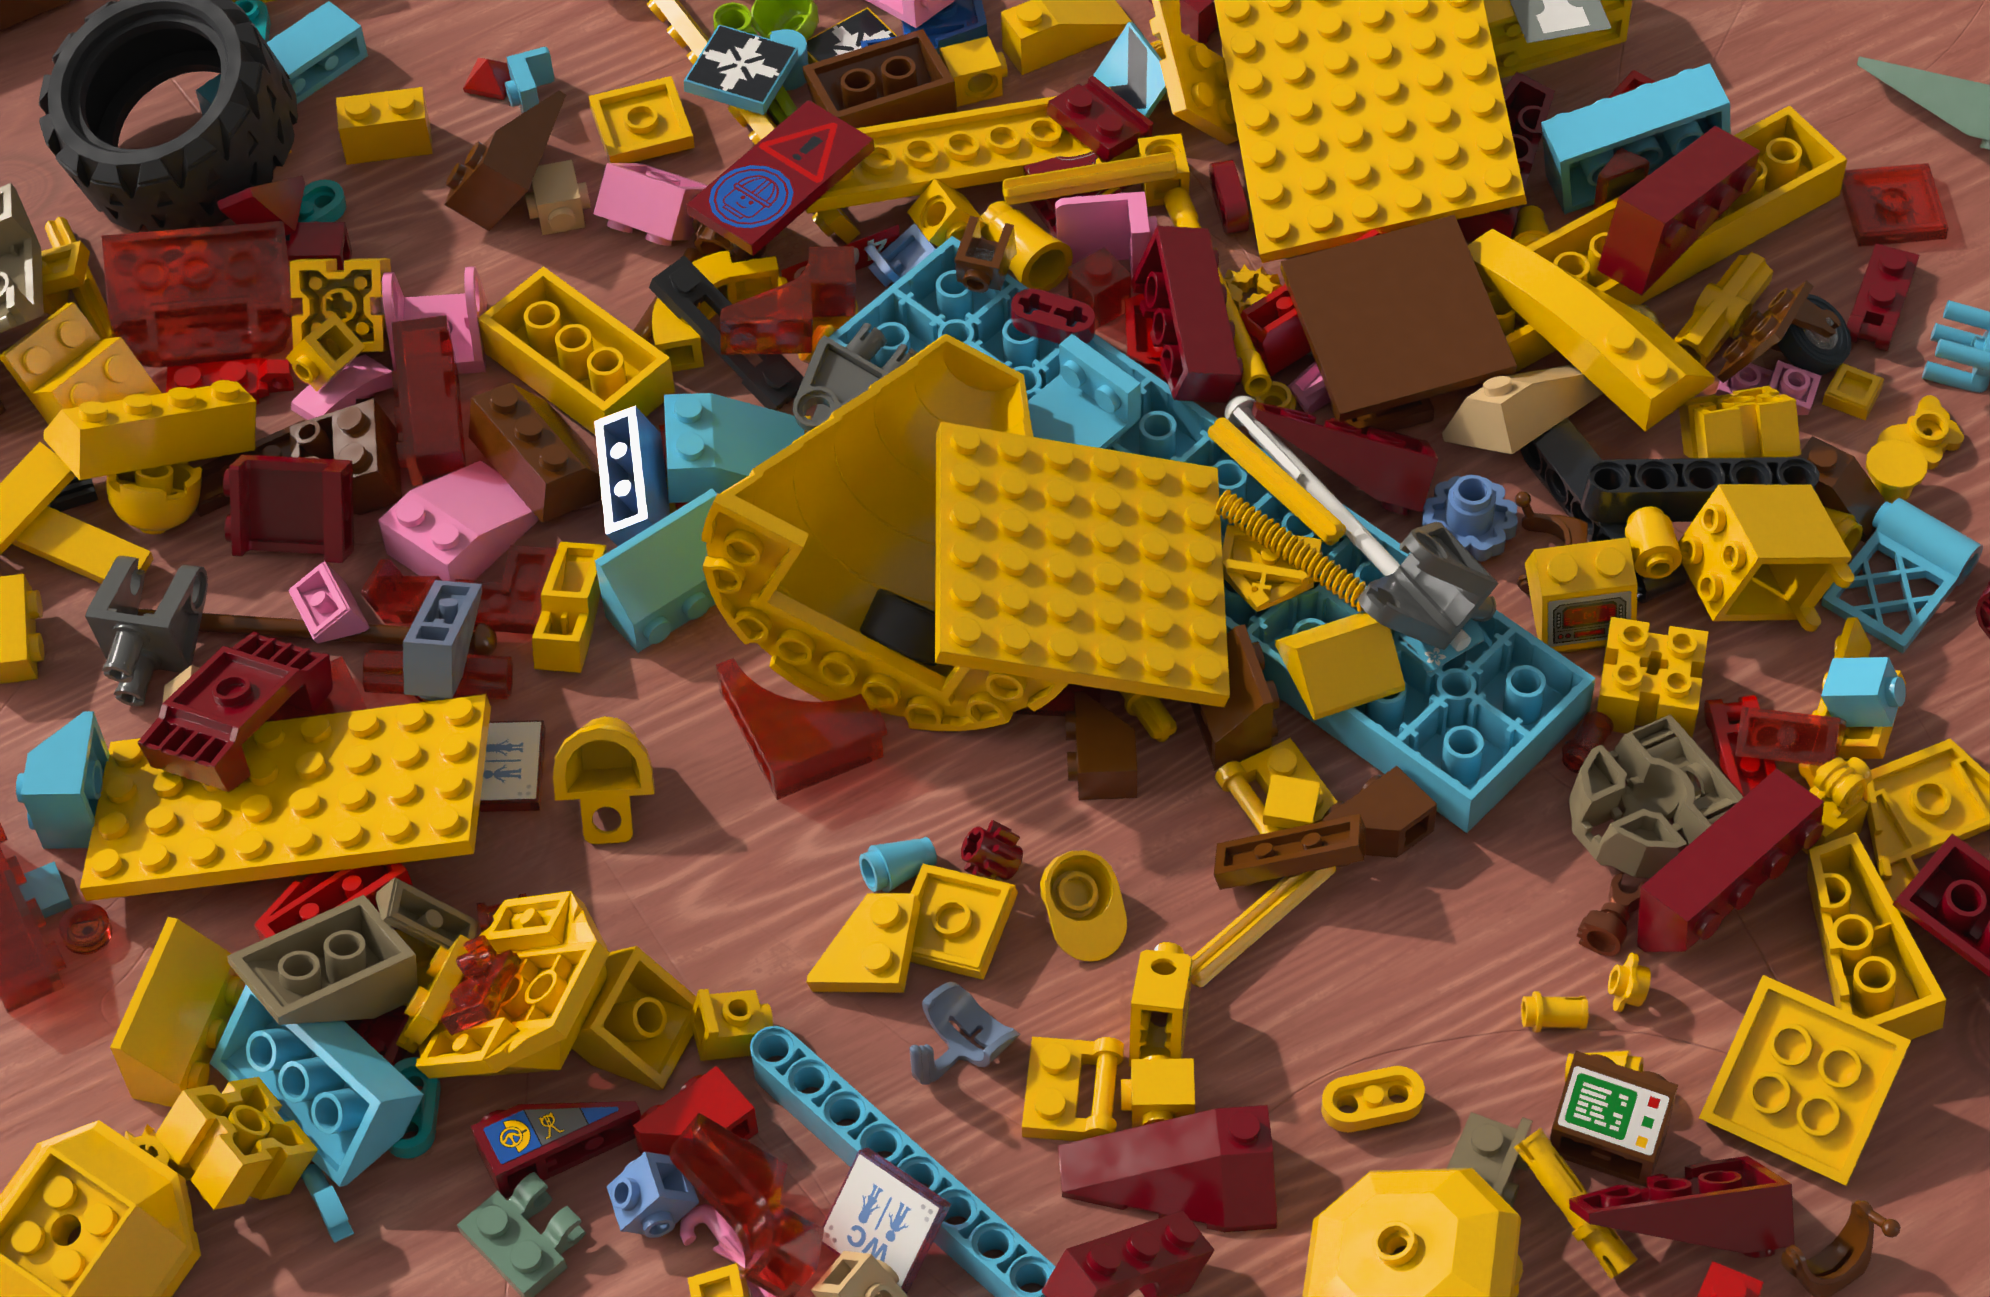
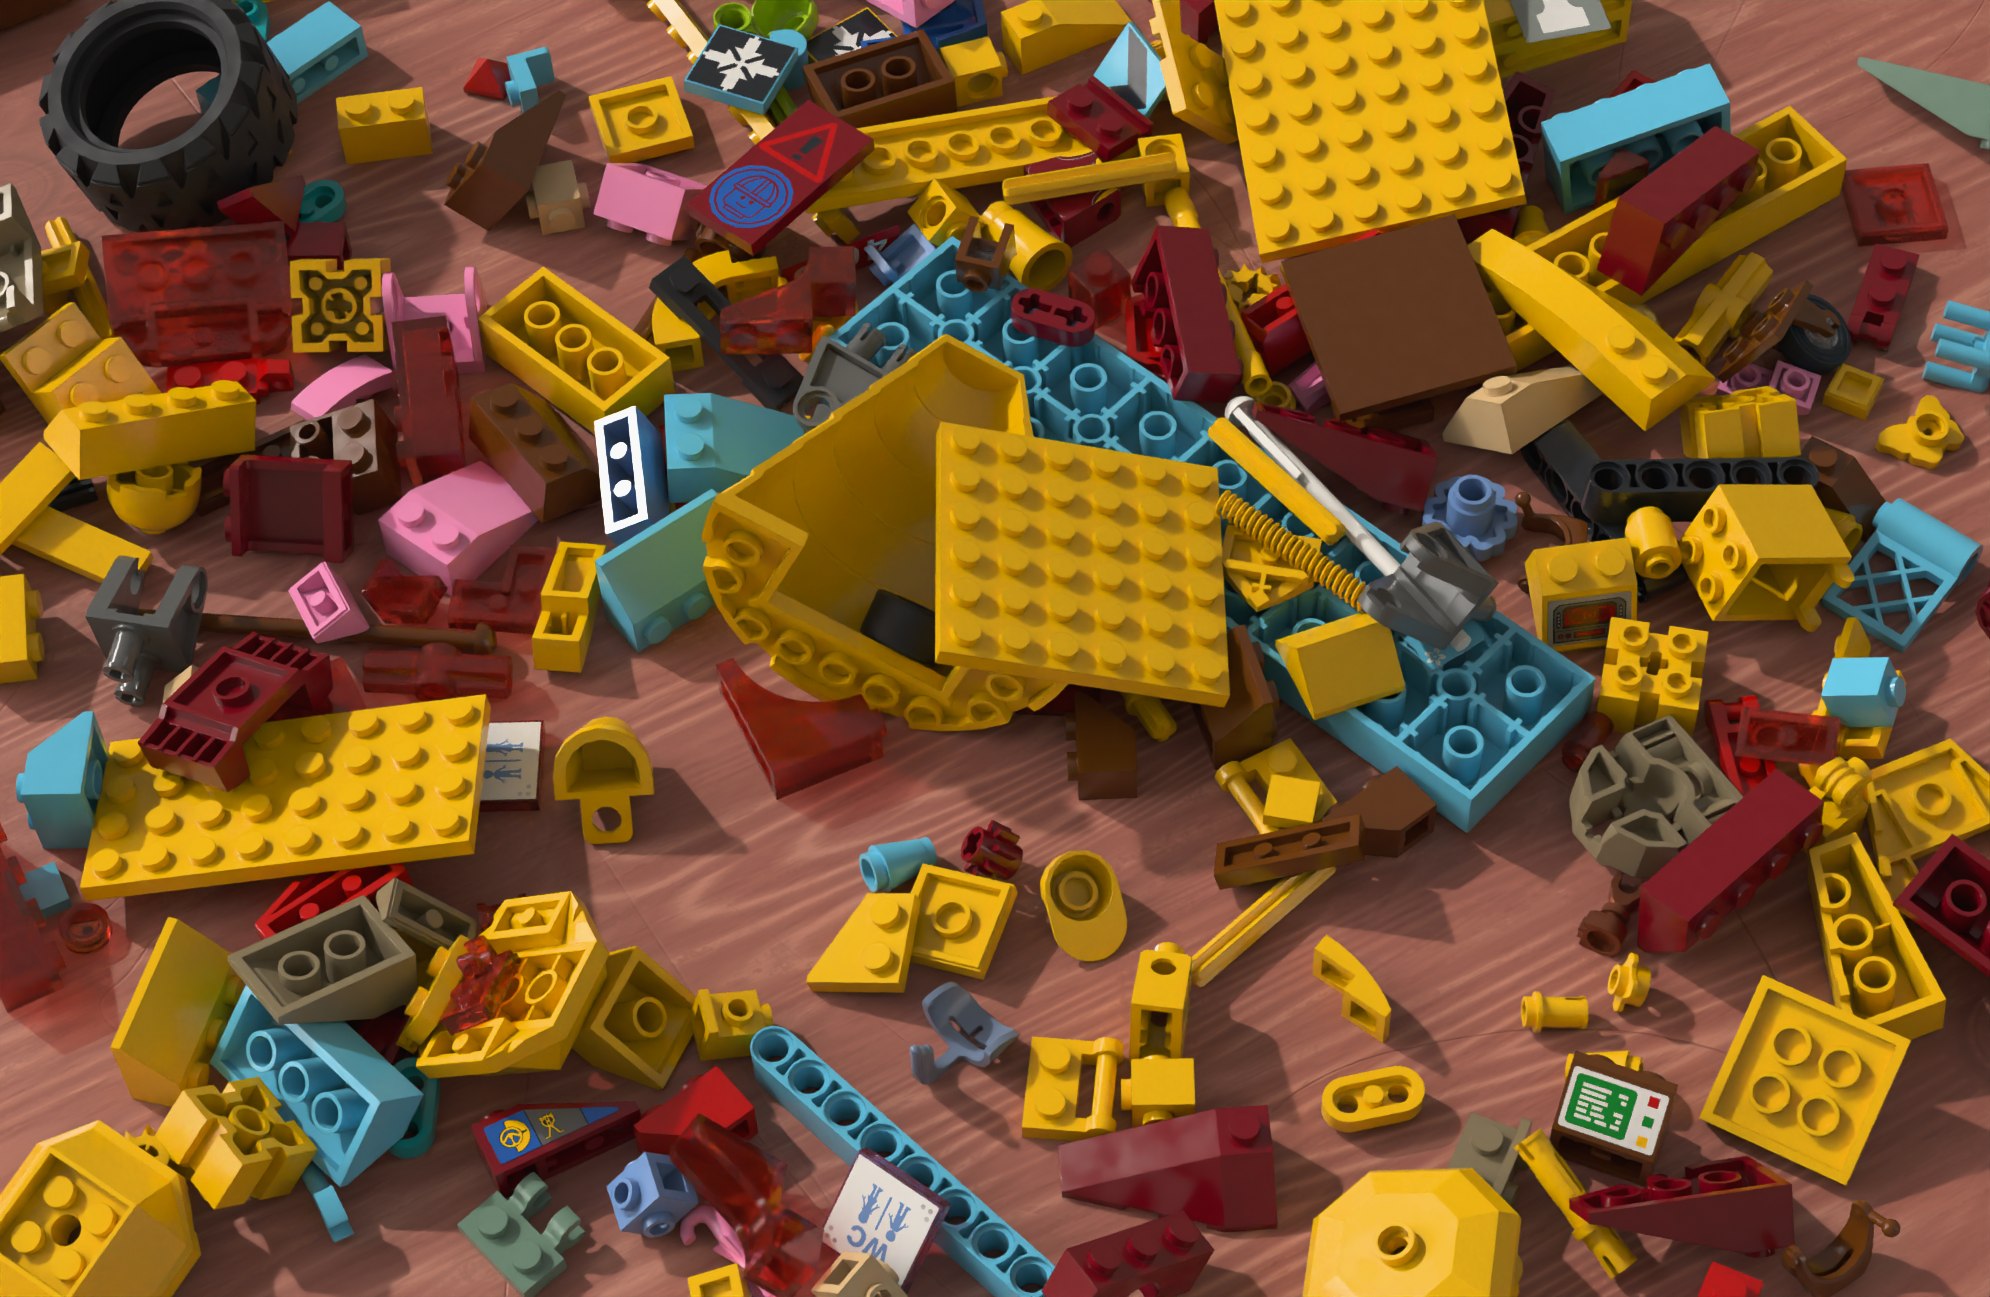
yellow brick [286,313,366,392] -> none
sand blue slope [403,580,482,701] -> none
medium azure bracket [1028,334,1141,449] -> none
bright pink bracket [1055,192,1157,293] -> none
dark red beam [1209,160,1249,235] -> none
yellow piece [1866,439,1928,504] -> none
none -> yellow slope [1312,934,1391,1043]

